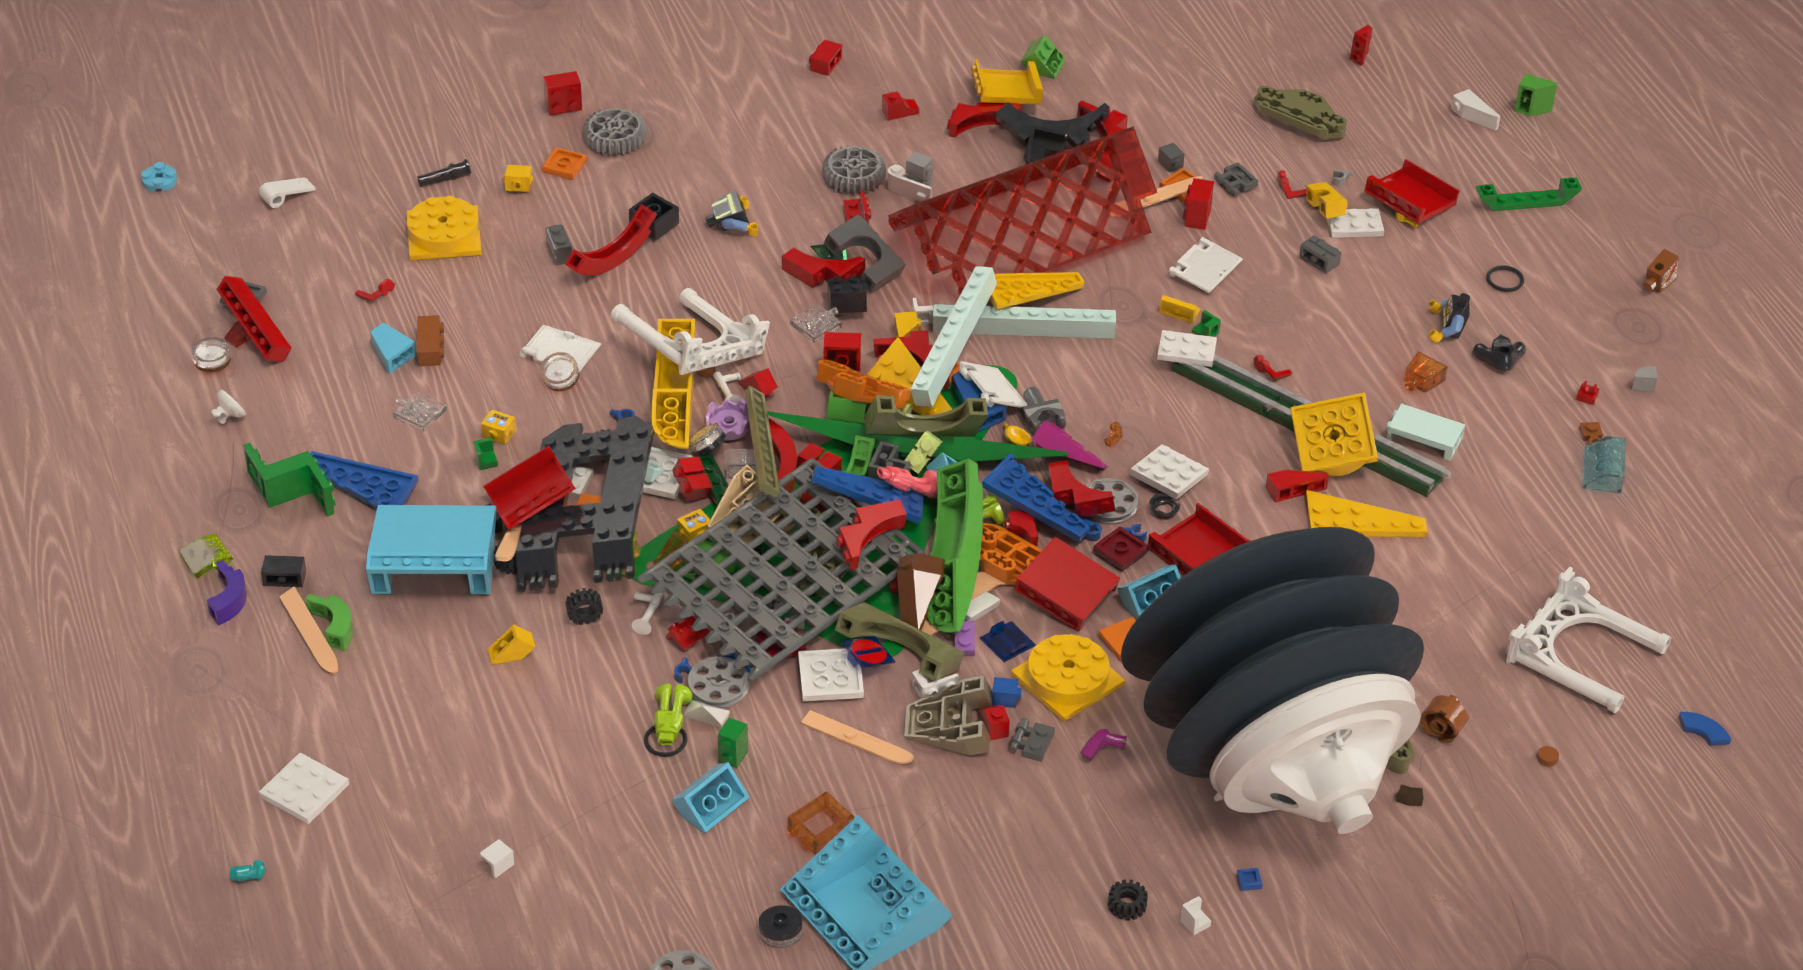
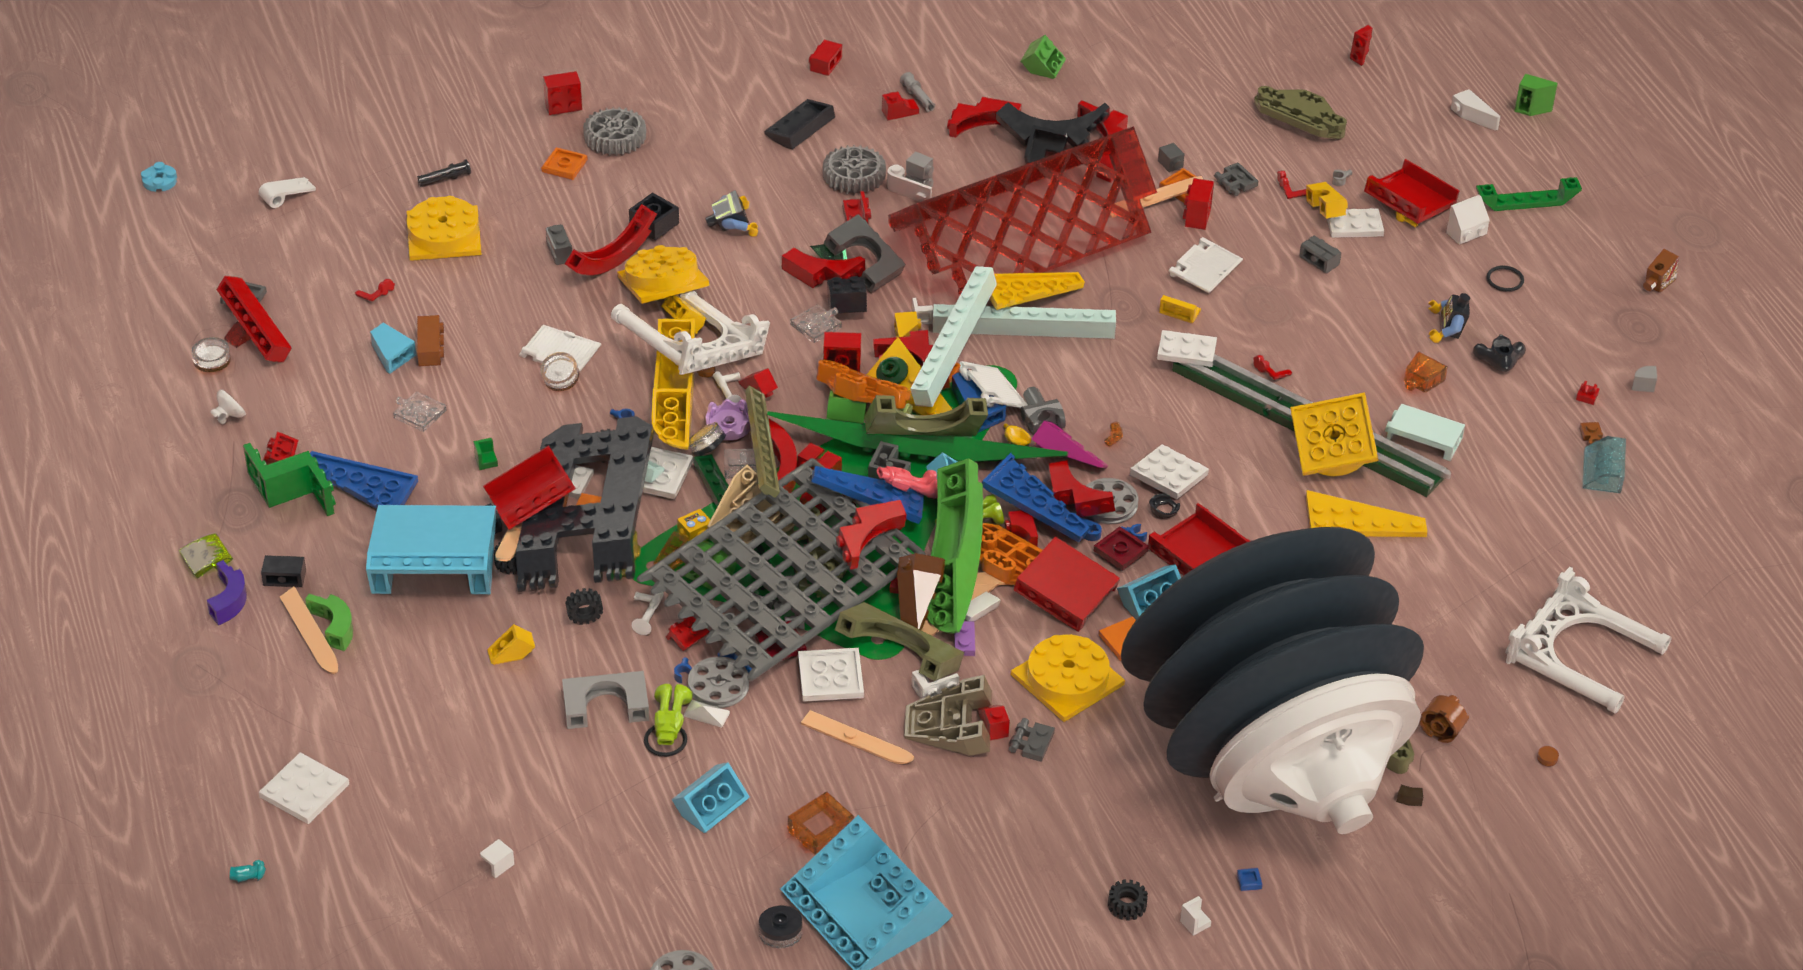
yellow head [481,410,516,445] -> none
yellow head [503,165,534,192] -> none
red piece [672,456,713,501] -> none
green brick [718,717,748,768] -> none
bright green arch [842,435,875,477] -> none
piece [842,636,896,669] -> none
yellowish green piece [904,431,943,474] -> none
yellow panel [971,59,1043,104] -> none
clear blue piece [980,621,1036,662] -> none
blue brick [992,677,1022,708] -> none
magenta arm [1080,729,1127,761] -> none
green panel [1192,310,1221,337] -> none
red slope [1266,470,1329,503] -> none
blue tile [1679,712,1731,746] -> none
none -> red bracket [263,431,299,465]
none -> light grey arch [562,671,649,729]
none -> yellow piece [617,245,709,304]
none -> yellow slope [661,295,707,334]
none -> black slope [764,99,835,149]
none -> dark green piece [876,357,908,384]
none -> light grey pin [900,72,935,112]
none -> white slope [1446,195,1490,245]

